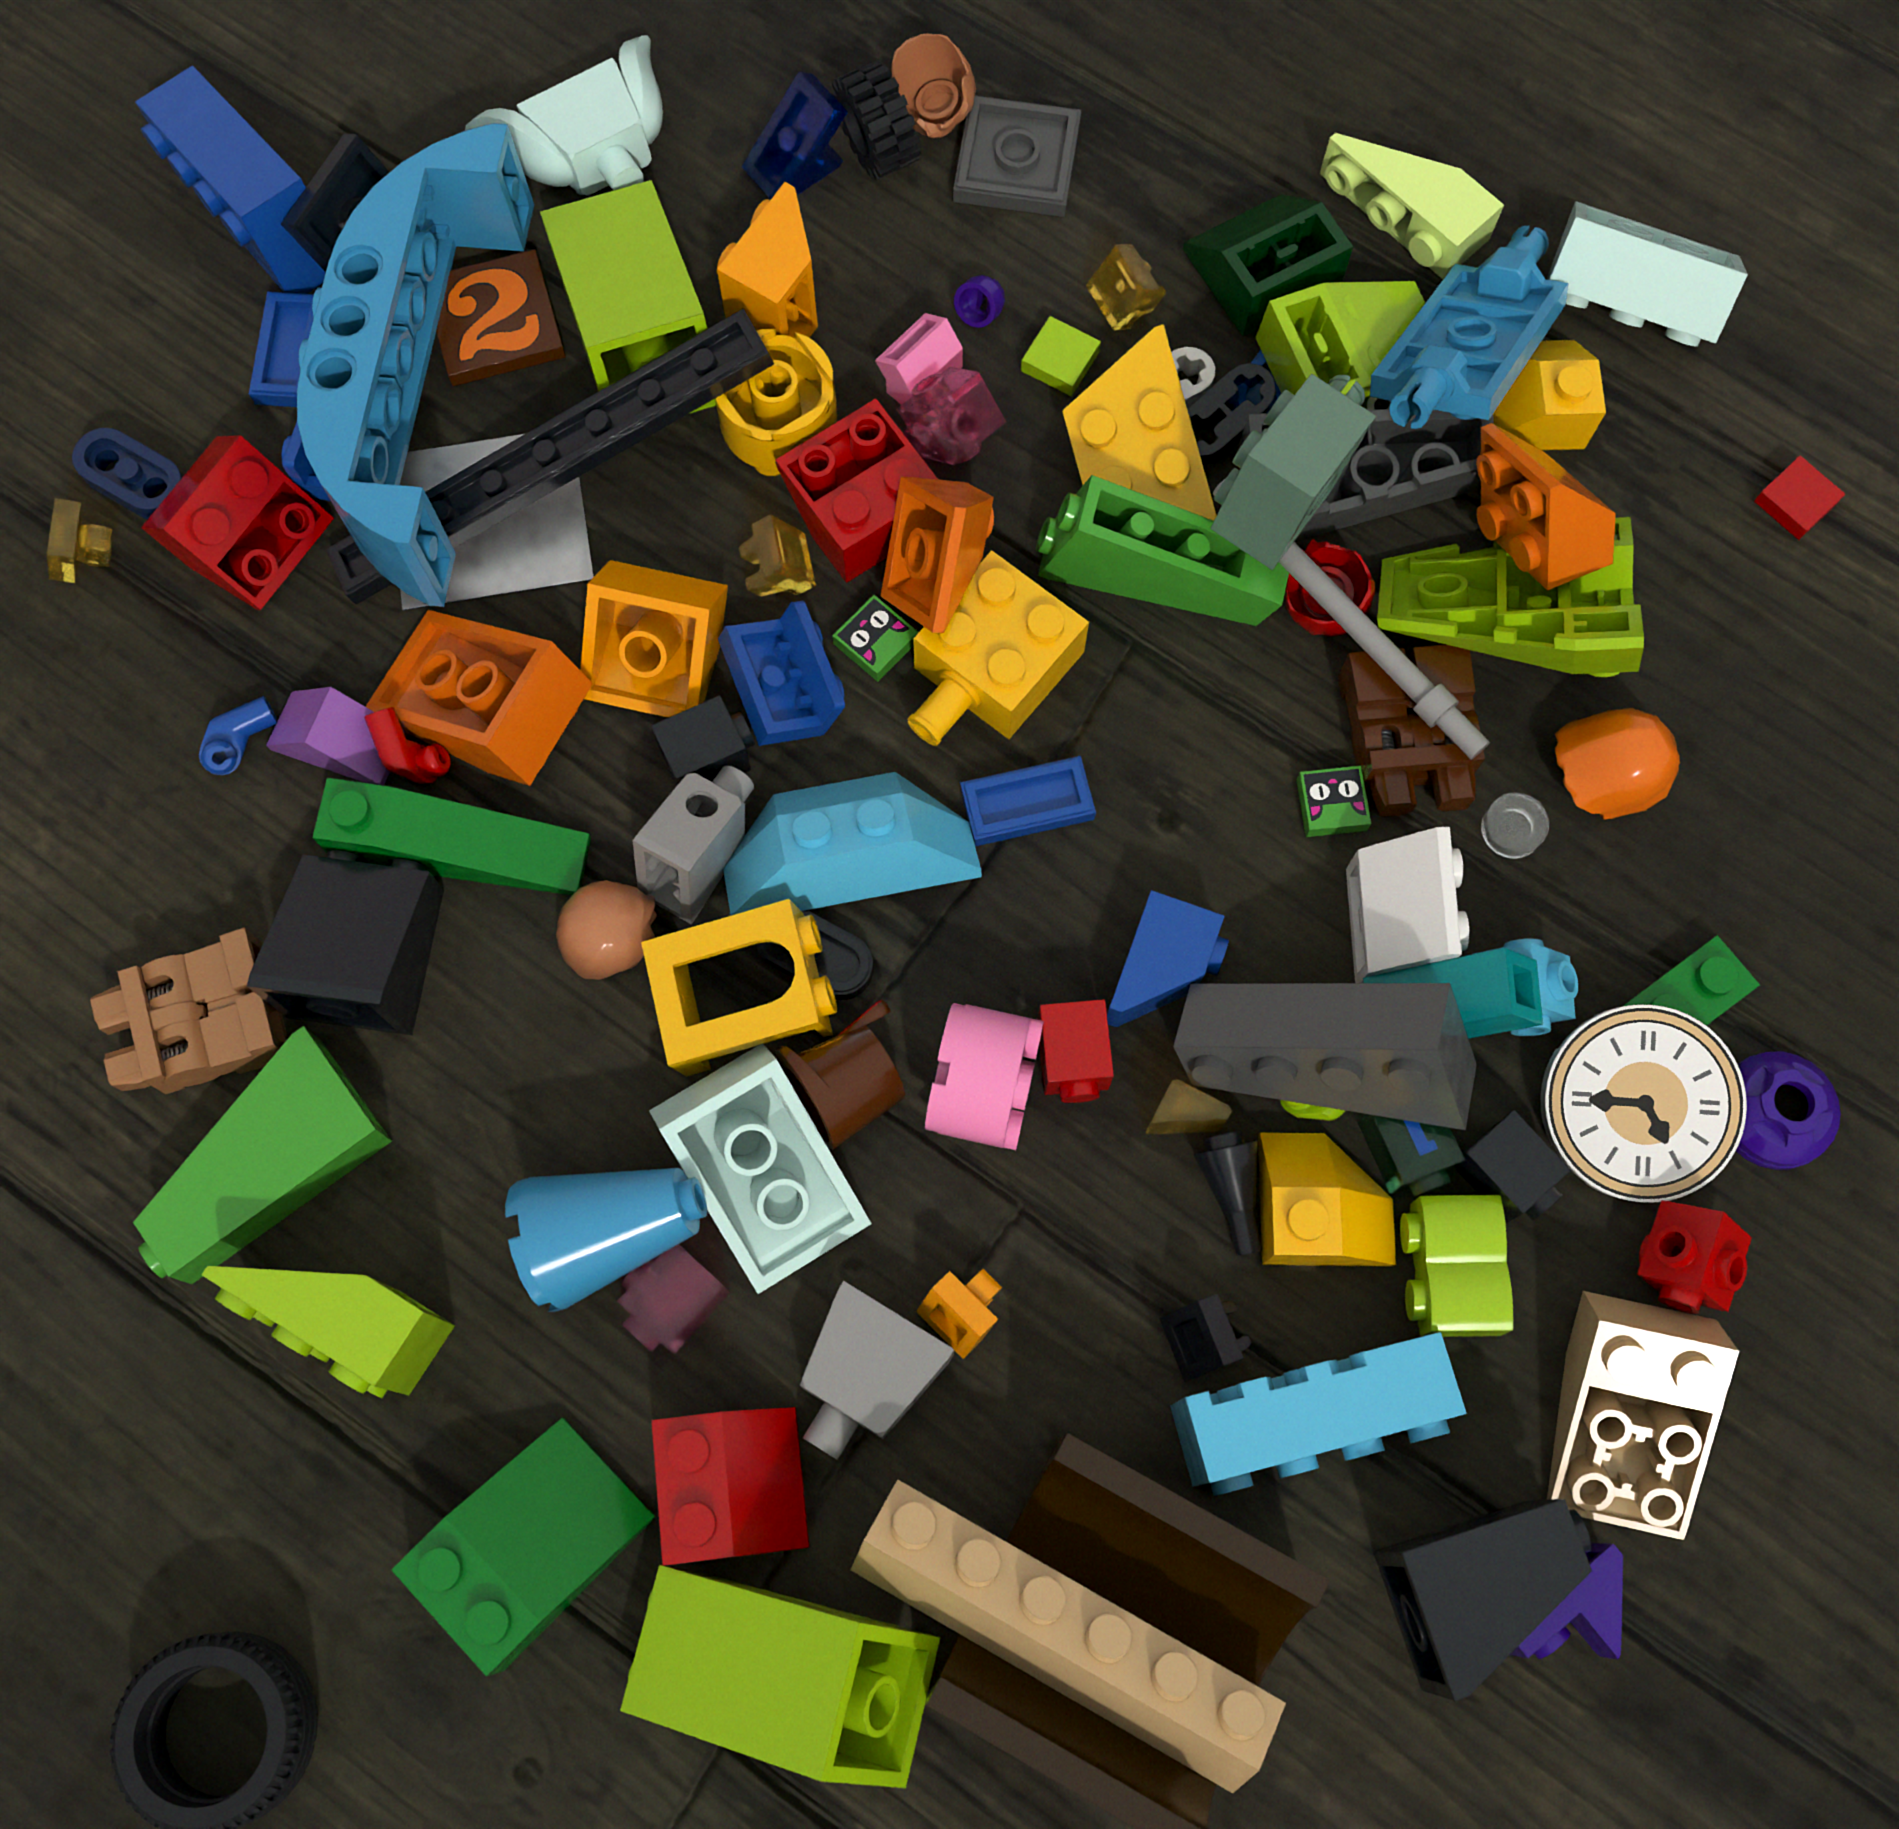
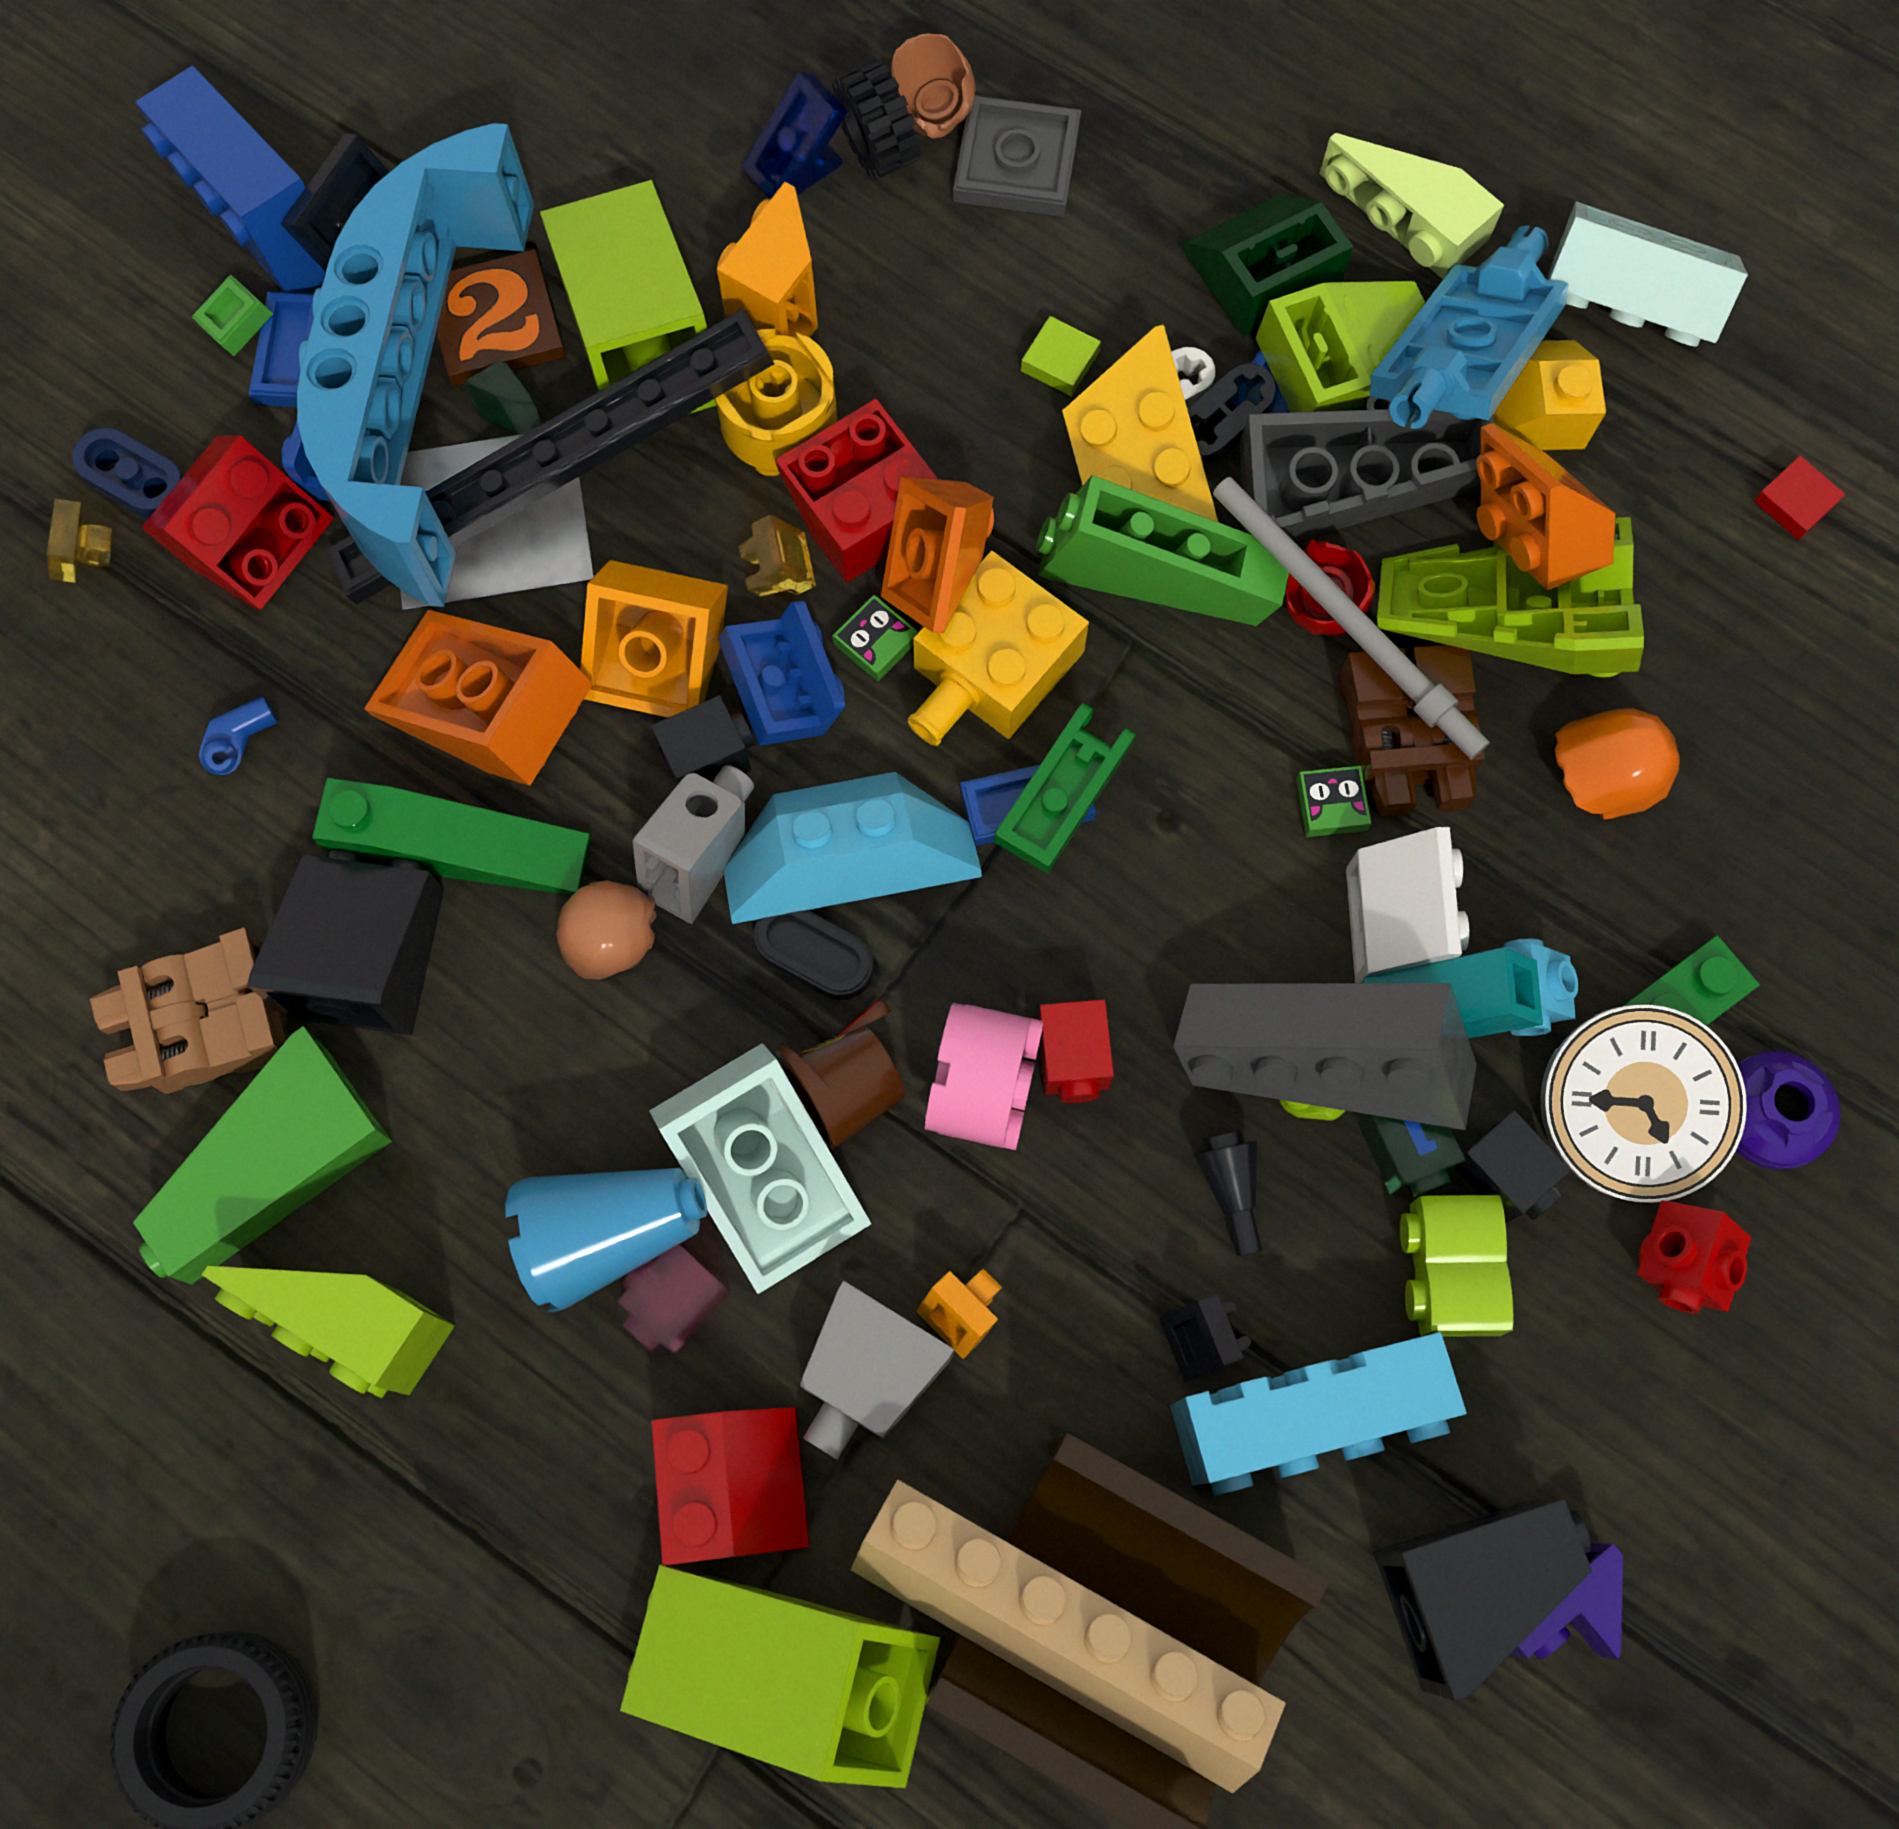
medium lavender slope [266,687,407,786] -> none
red arm [364,706,450,784] -> none
green slope [391,1417,656,1677] -> none
light aqua torso [465,35,663,196] -> none
yellow panel [641,899,837,1077] -> none
bright pink piece [875,313,963,414] -> none
clear pink brick [897,367,1006,465] -> none
dark purple hinge [954,275,1005,328] -> none
clear yellow tile [1086,244,1166,330] -> none
blue slope [1107,890,1229,1027] -> none
clear yellow slope [1145,1079,1232,1134] -> none
sand green brick [1210,374,1376,571] -> none
yellow slope [1258,1132,1396,1267] -> none
clear tile [1481,793,1549,859] -> none
tan slope [1547,1291,1739,1540] -> none
none -> bright green tile [192,275,273,356]
none -> clear green slope [465,360,542,435]
none -> green hinge [994,702,1137,875]

